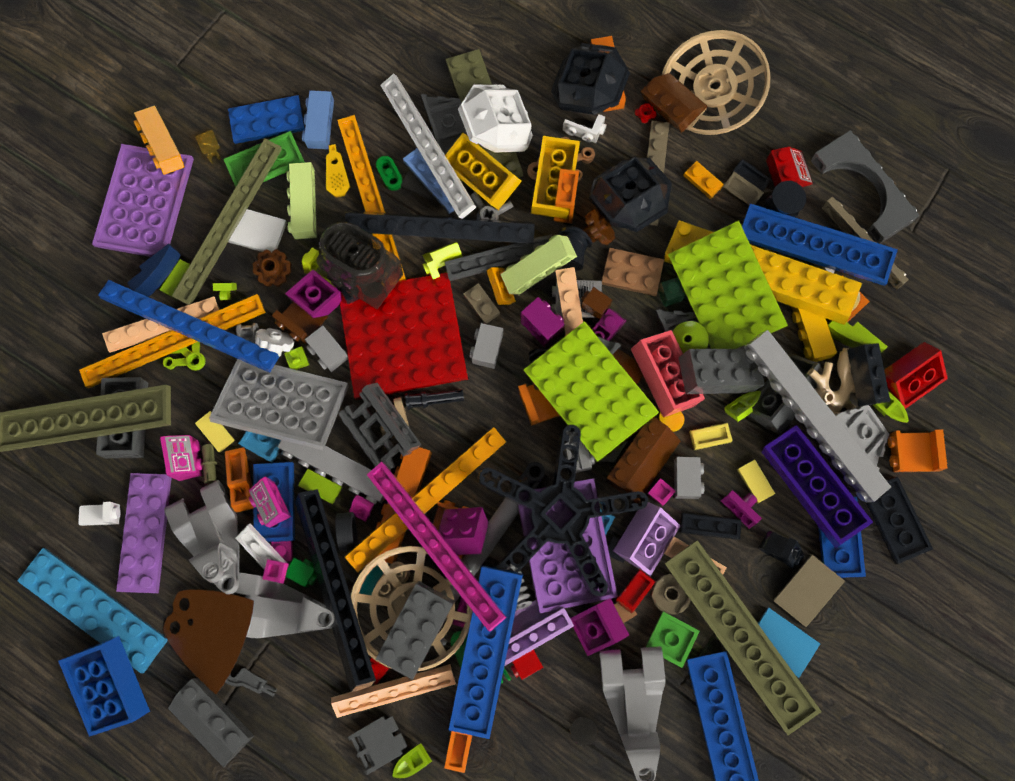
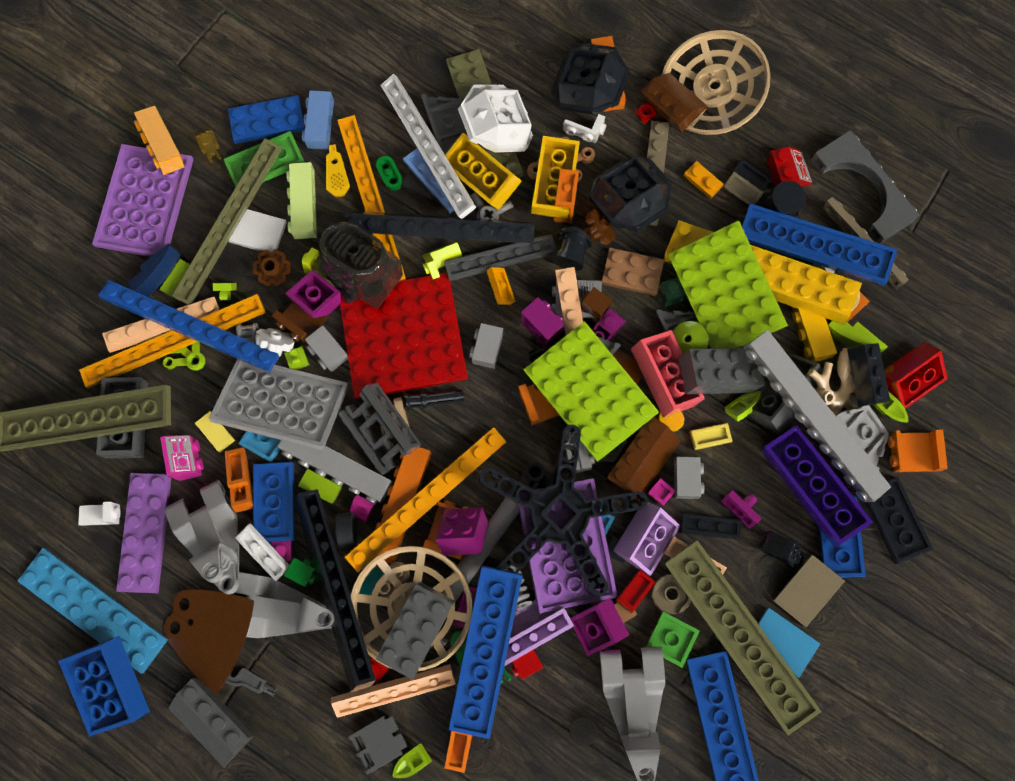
olive axle [201,444,217,484] -> none
dark pink slope [249,476,291,528] -> none
dark pink plate [262,559,288,584] -> none
dark pink plate [367,462,507,632] -> none
dark tan plate [463,283,500,324] -> none
yellowish green brick [500,235,577,295] -> none
light yellow tile [737,460,775,504] -> none

